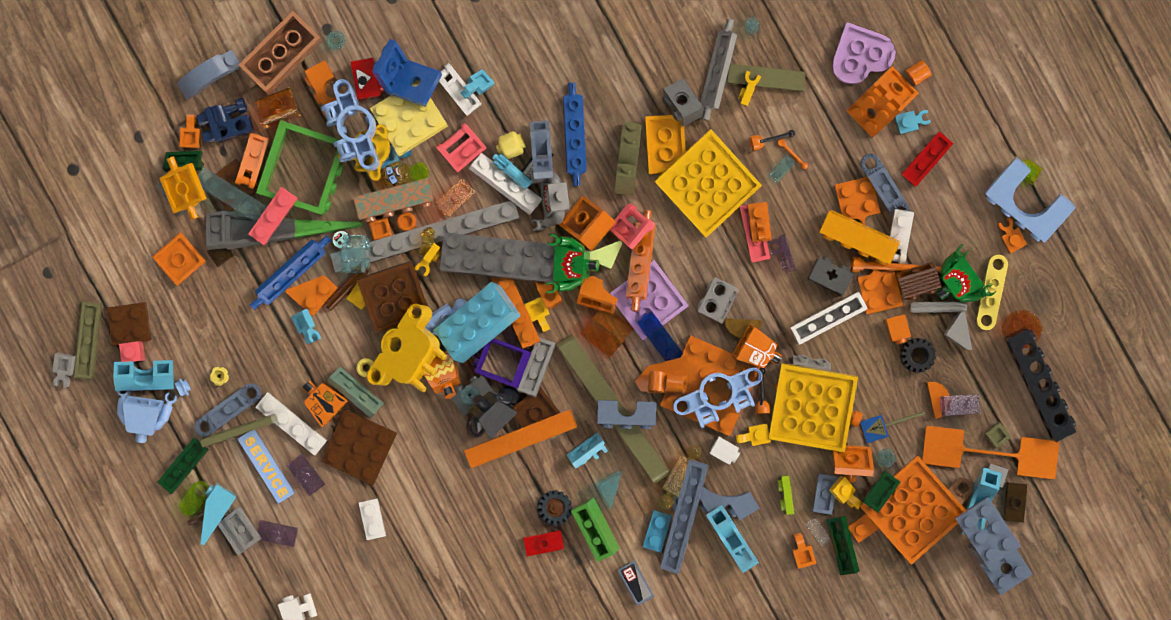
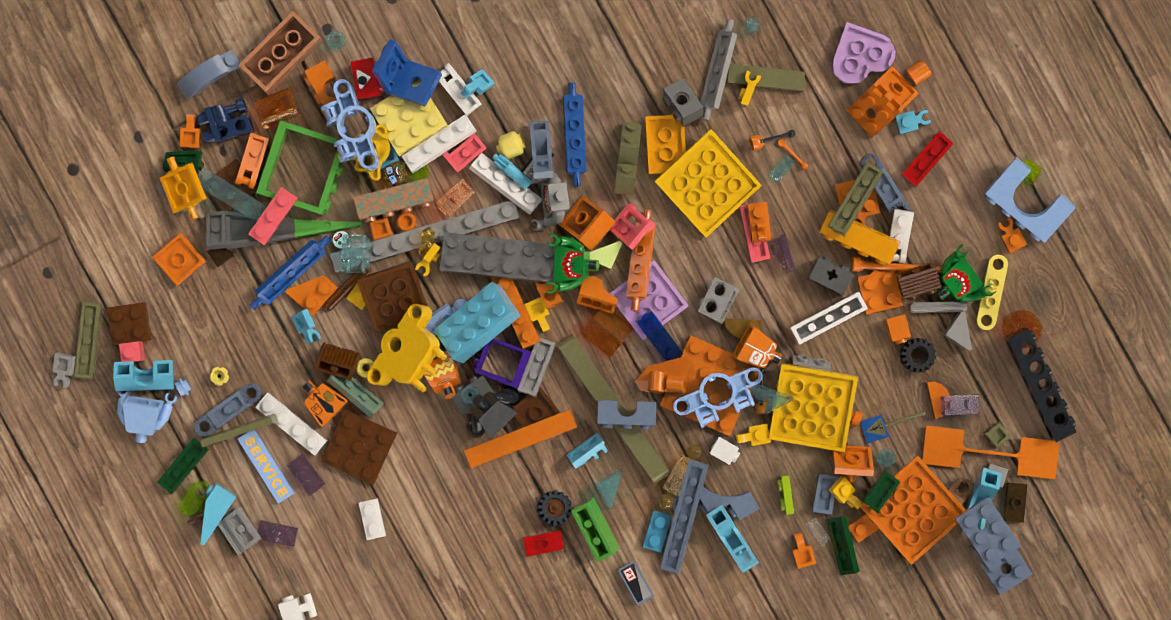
none -> reddish brown brick [315,342,360,380]
none -> white plate [402,114,477,173]
none -> clear light blue slope [750,384,793,414]
none -> olive tile [827,162,884,237]

